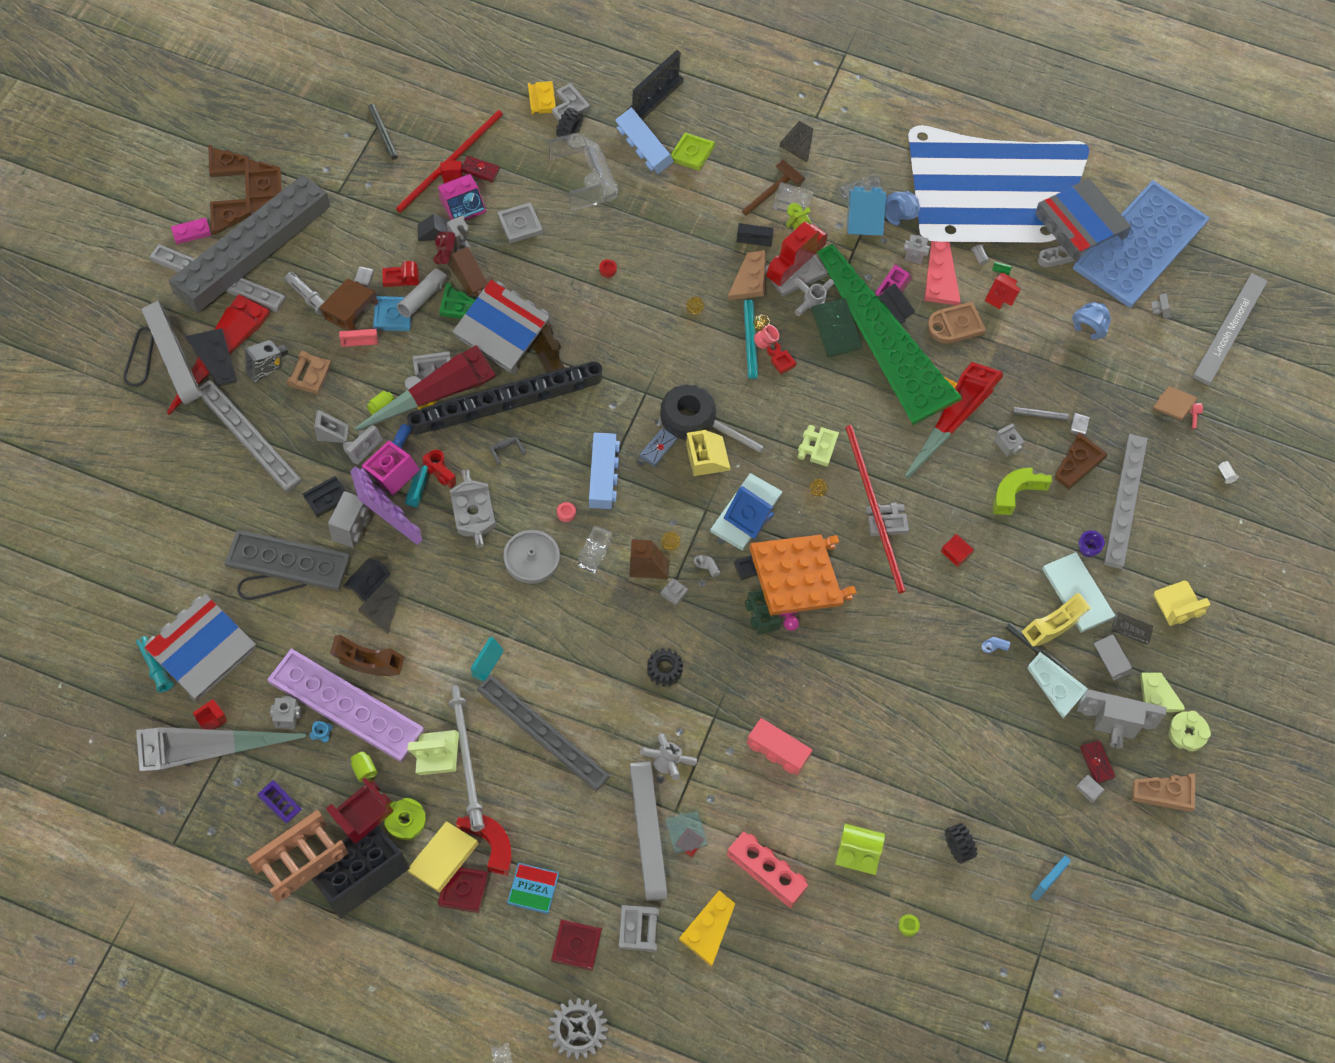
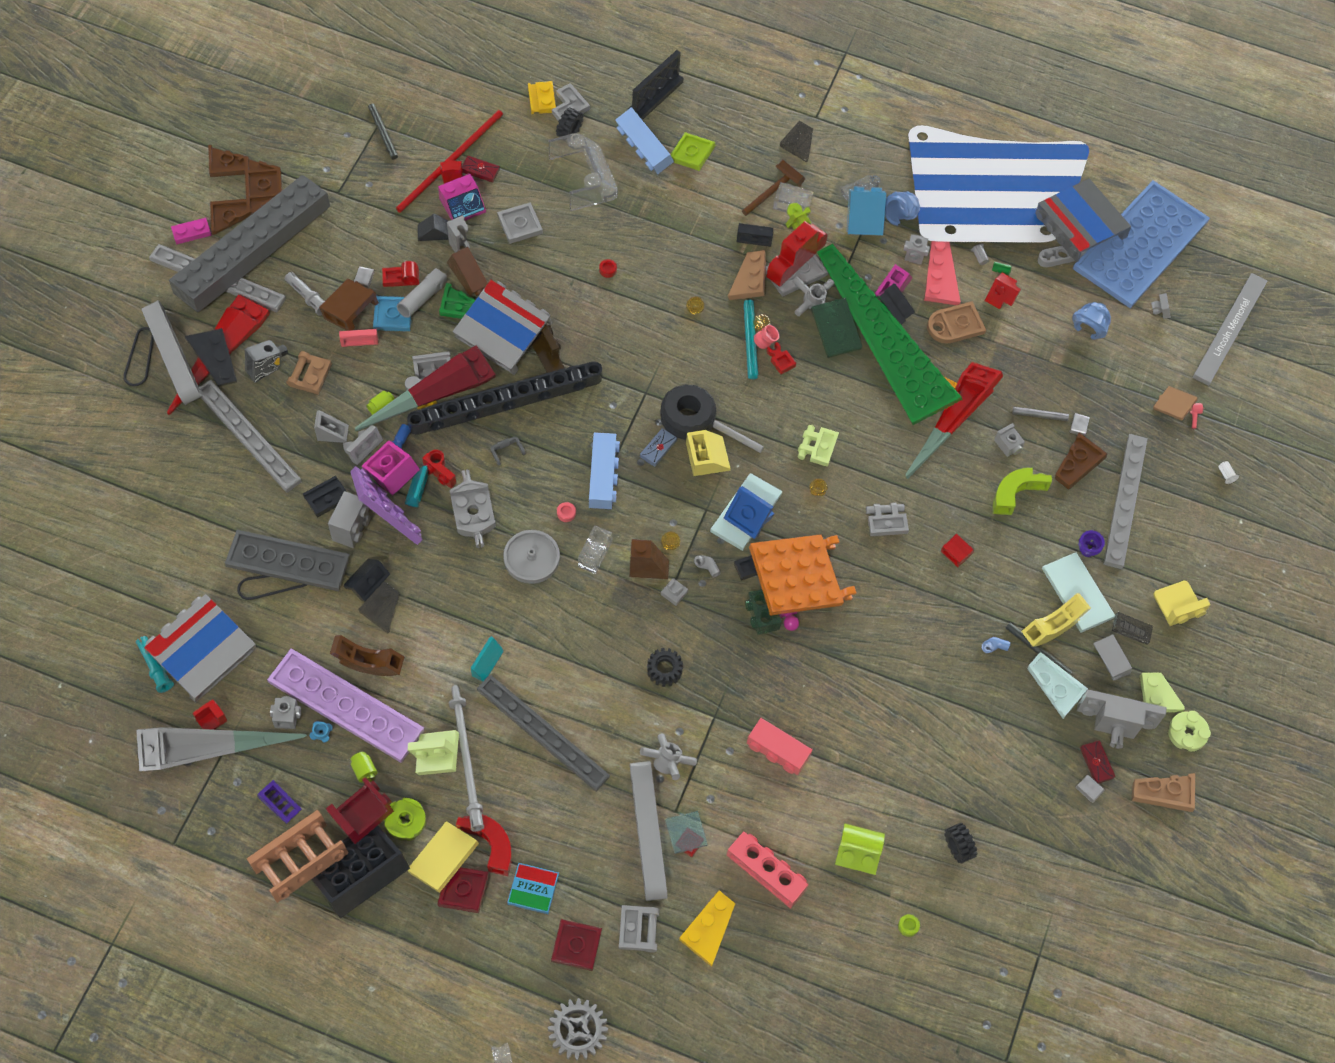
dark red plate [433,232,455,264] -> none
red piece [845,425,906,594] -> none
dark azure tile [1031,855,1071,901] -> none

